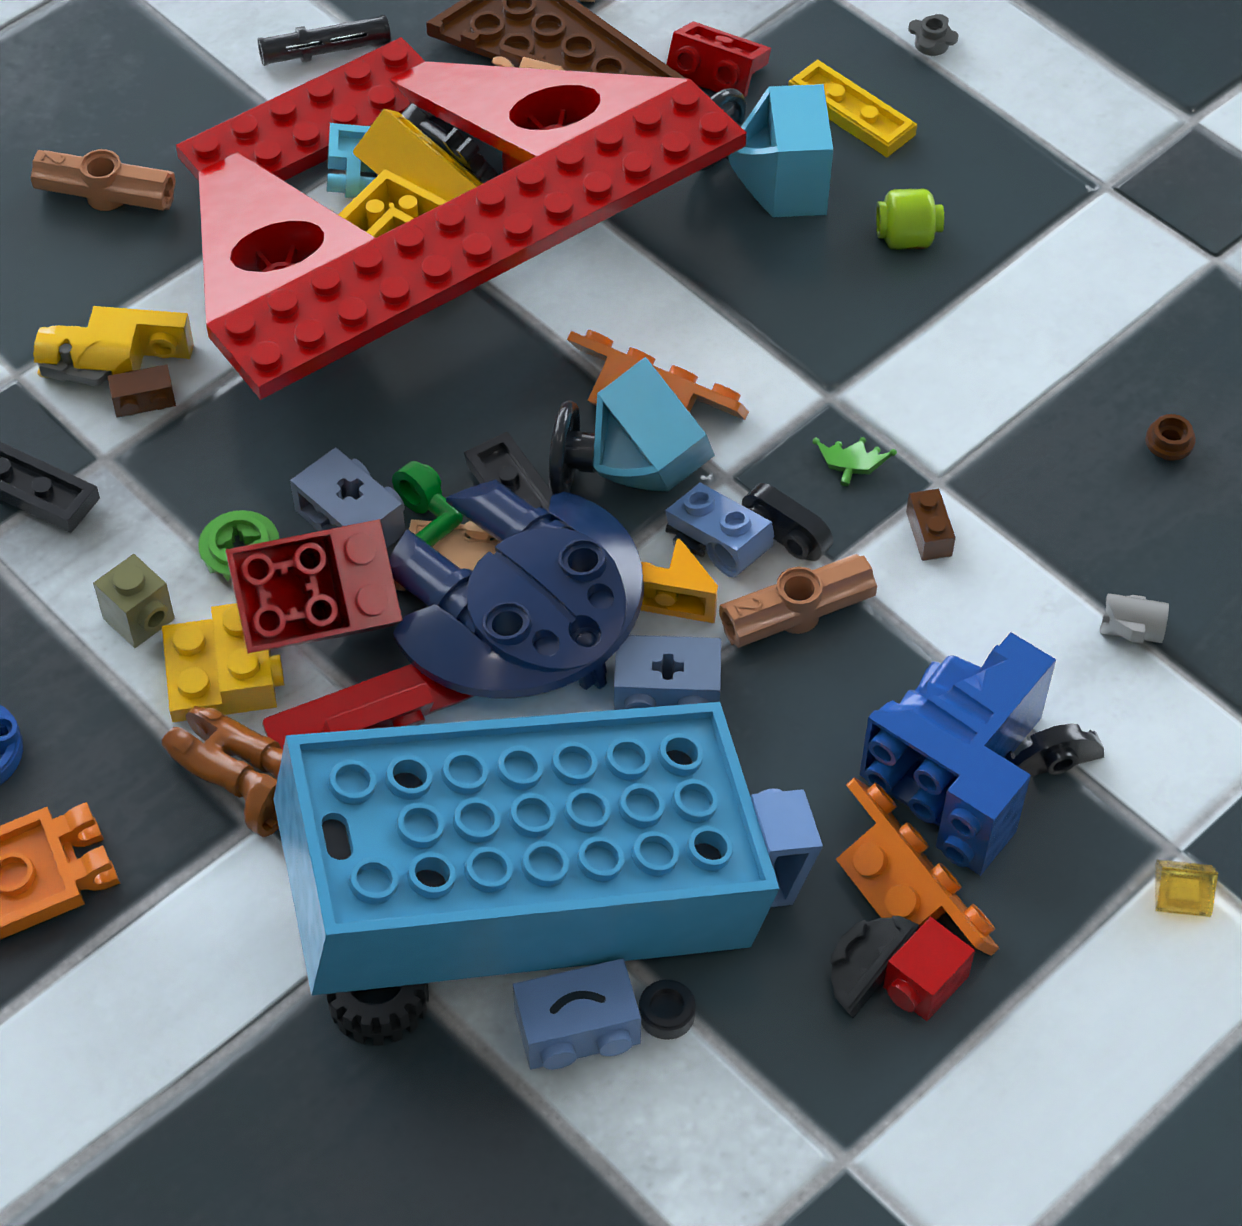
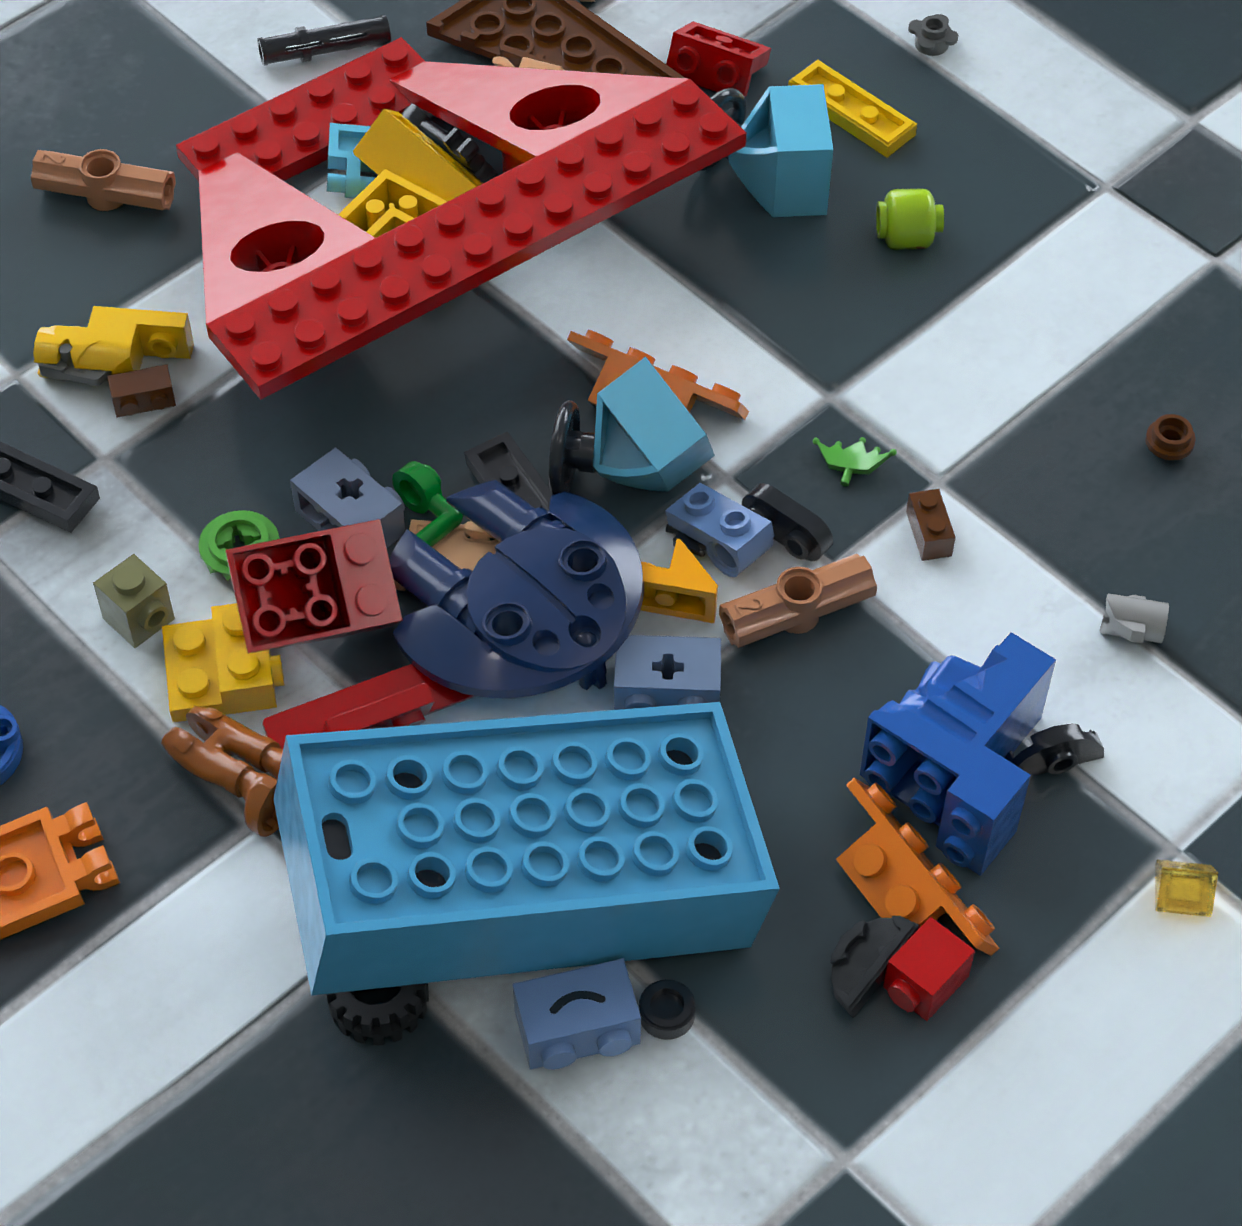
medium blue brick [751,789,823,907] -> none

